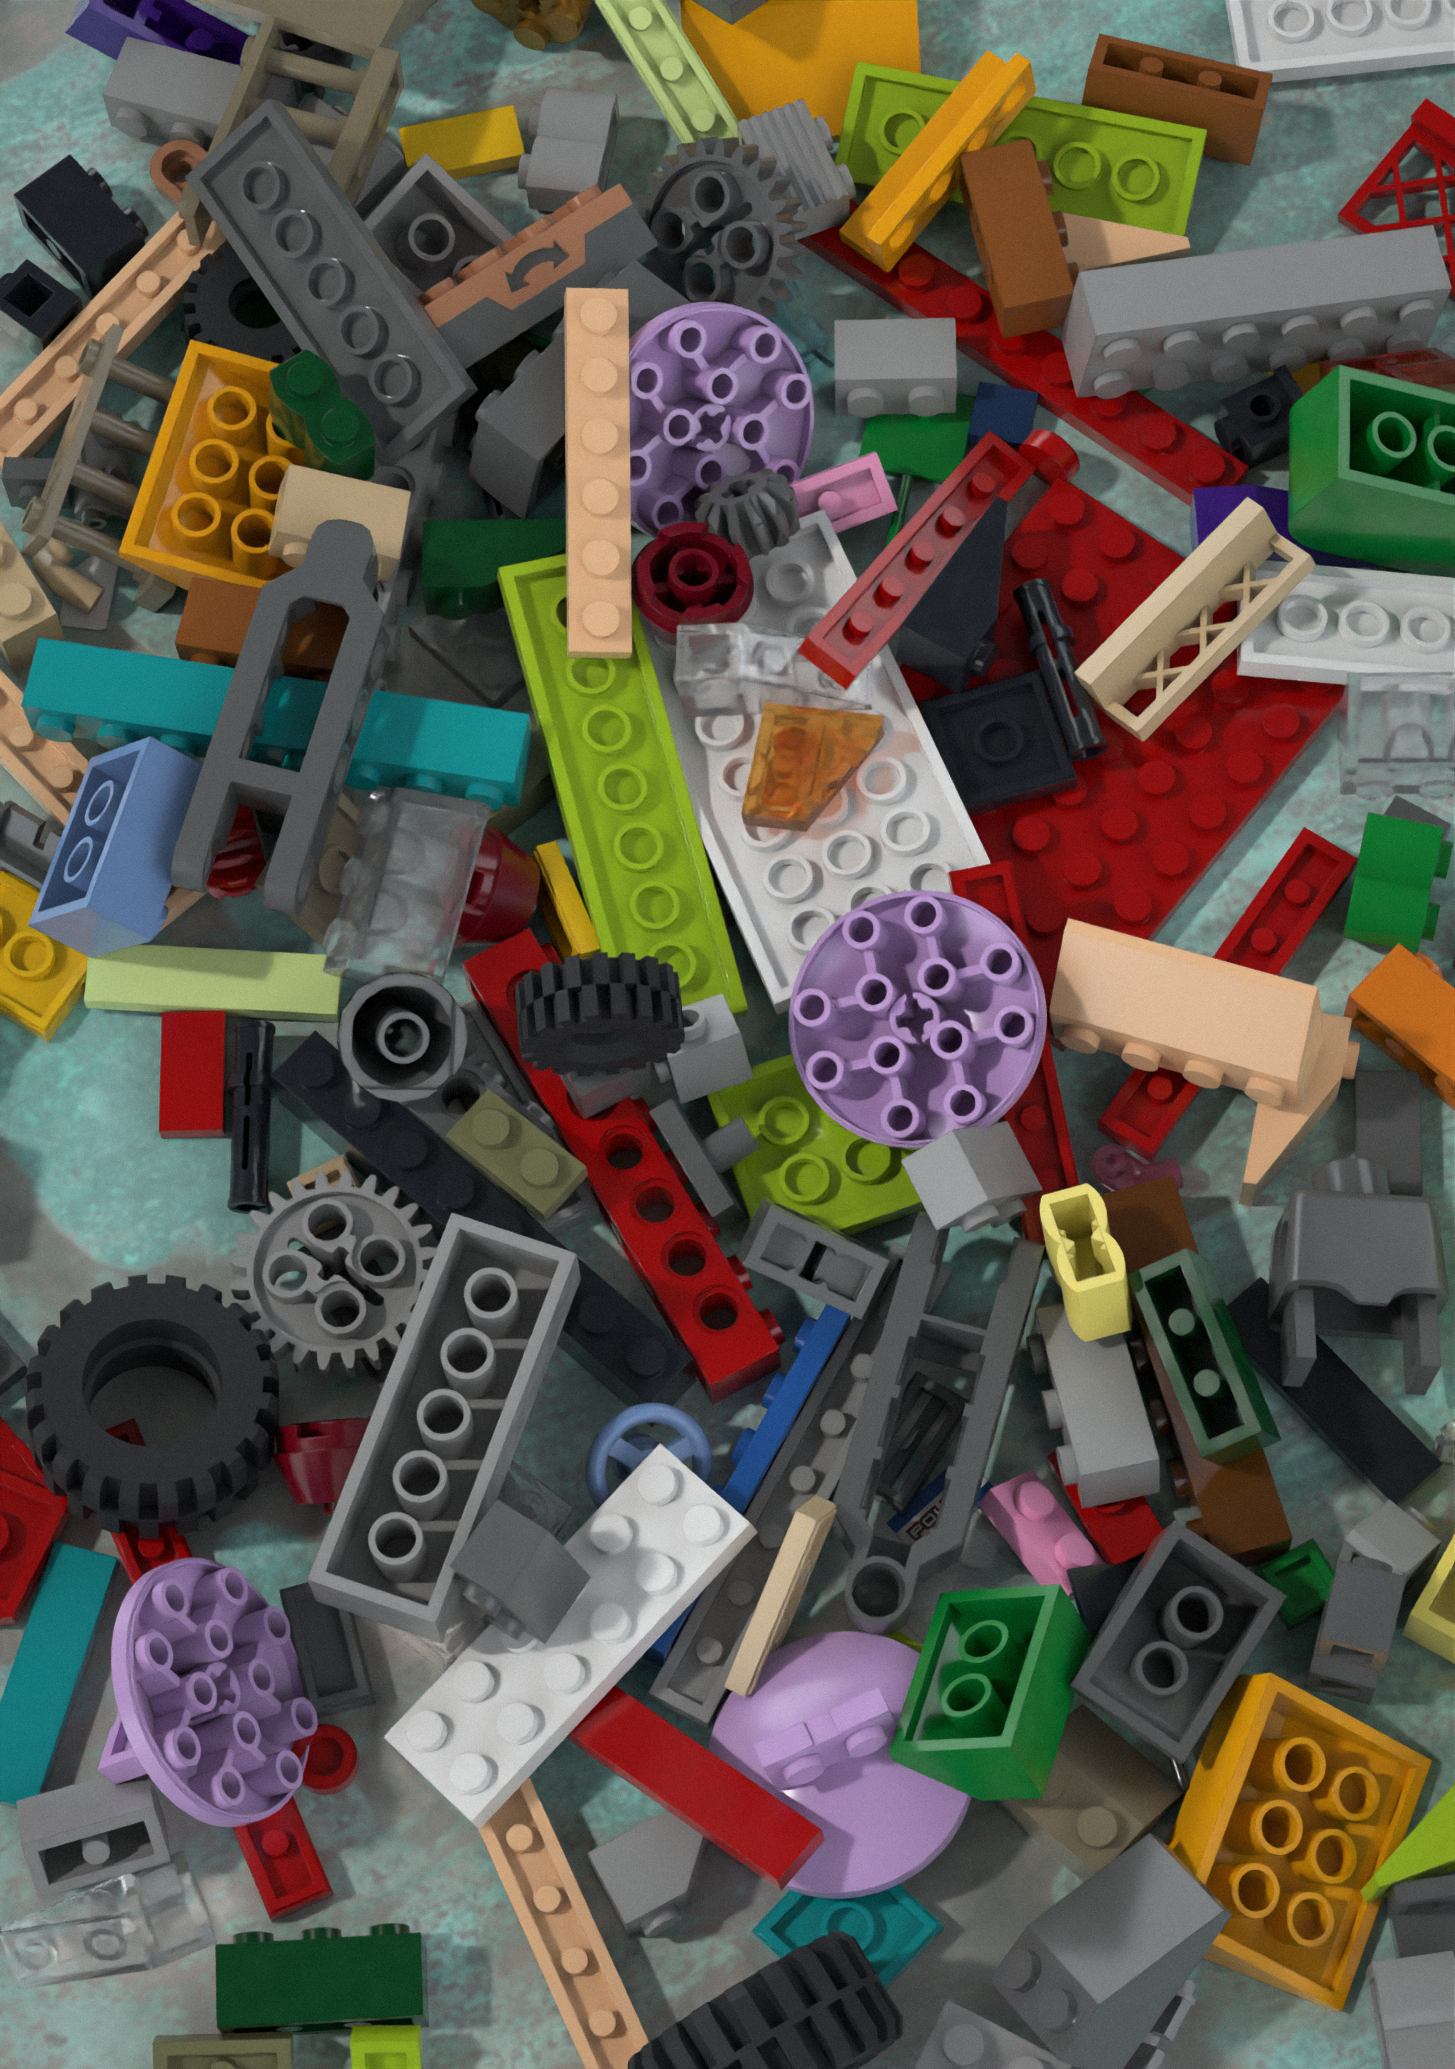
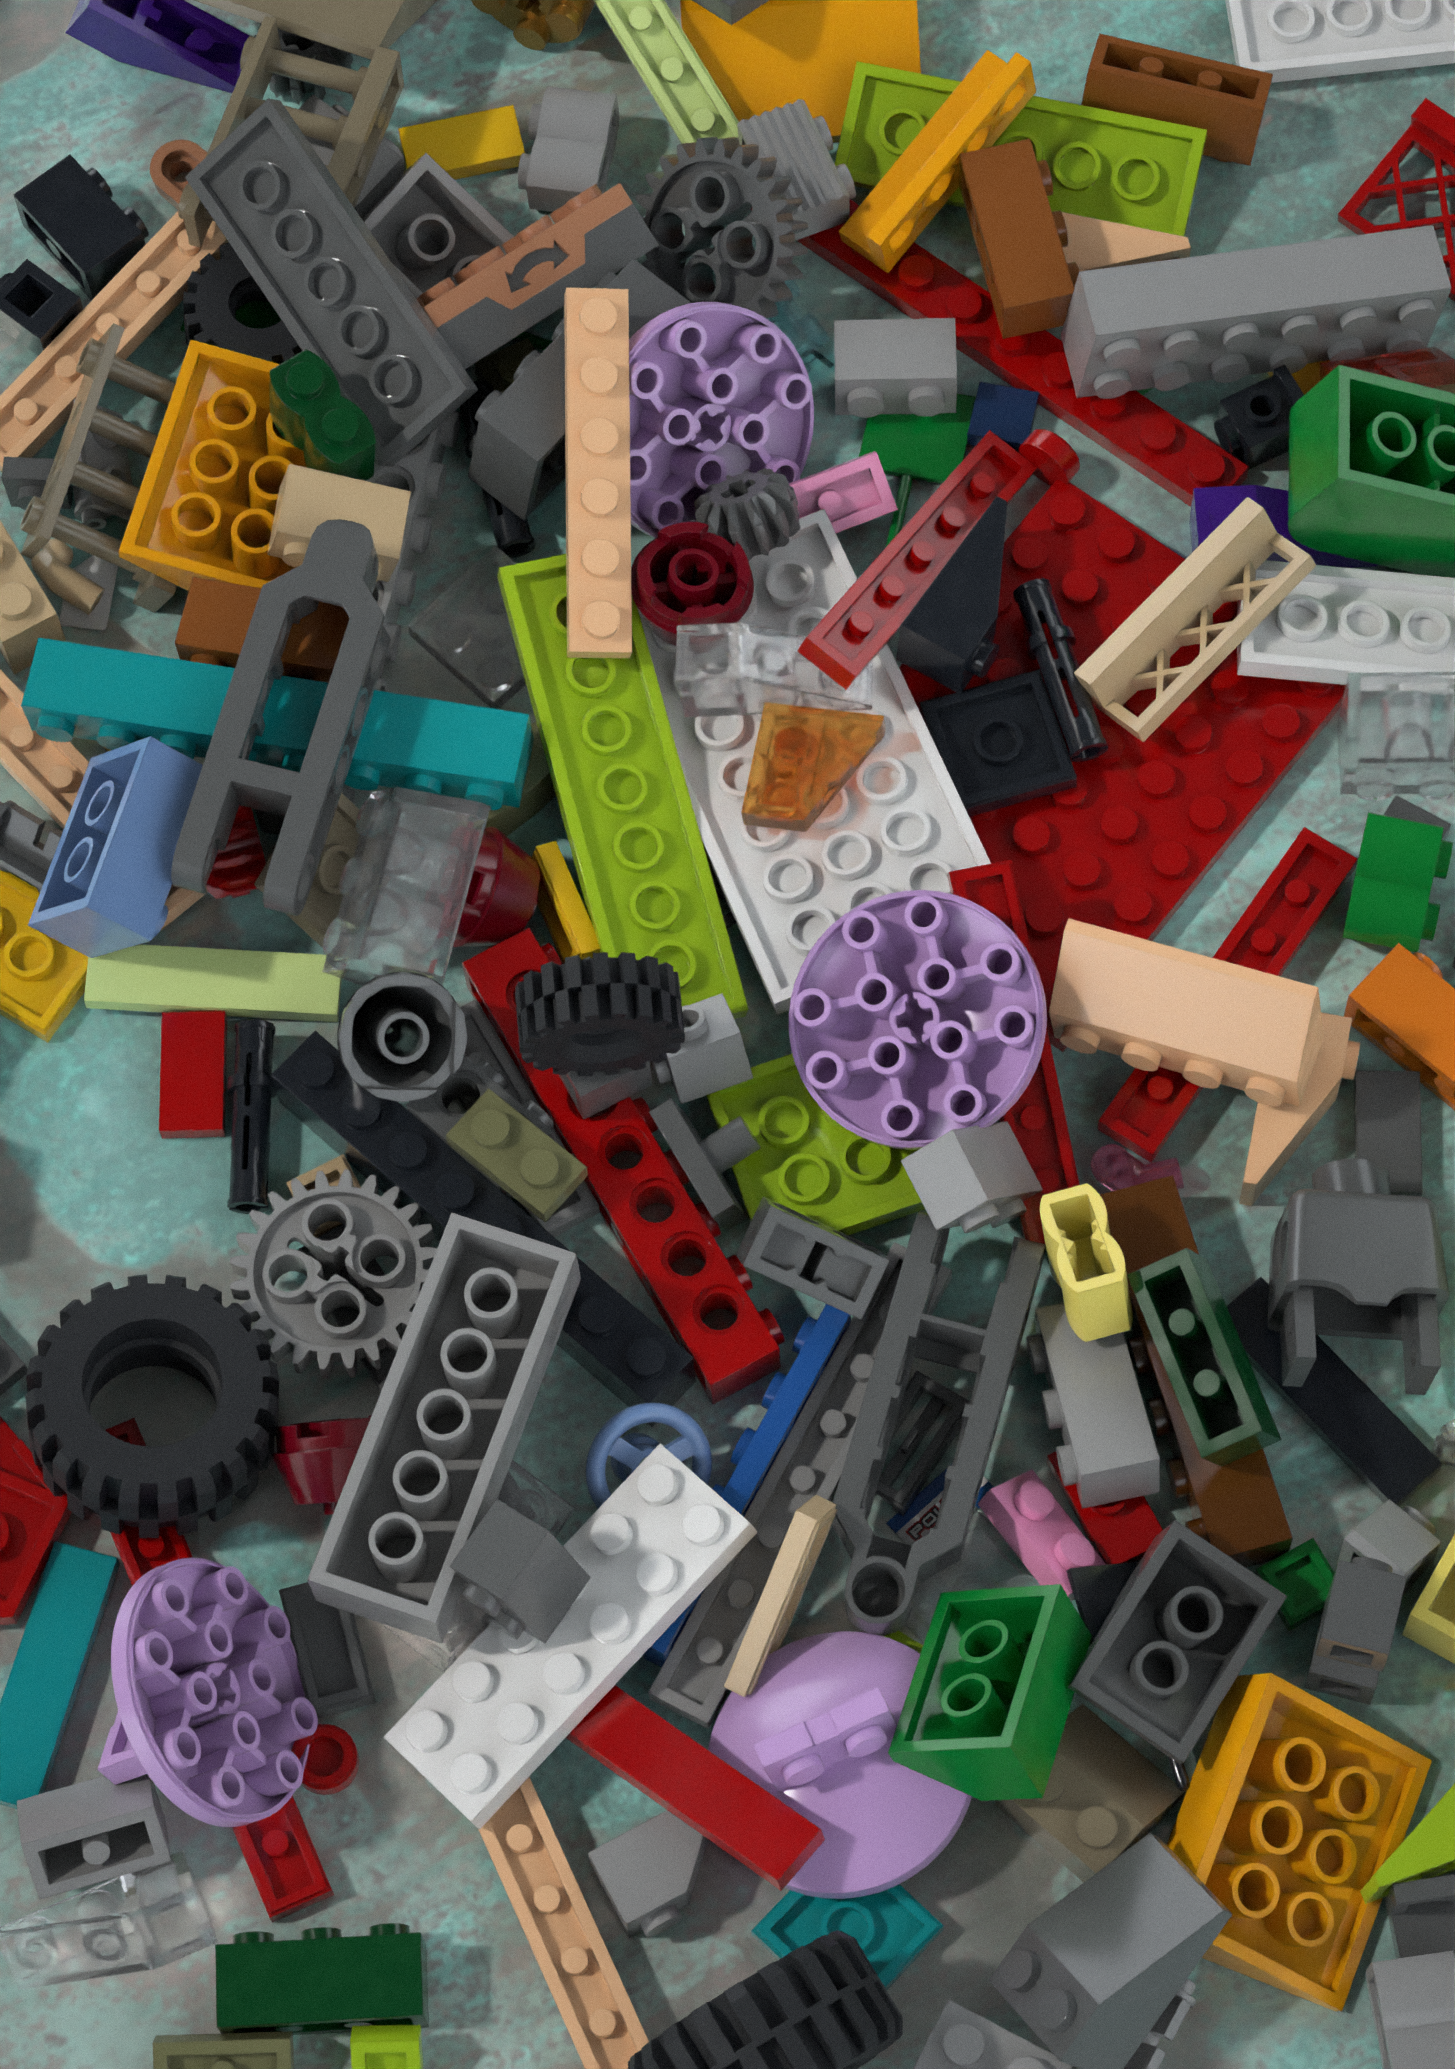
light grey brick [103,36,299,152] -> none
dark green slope [421,518,566,620] -> none

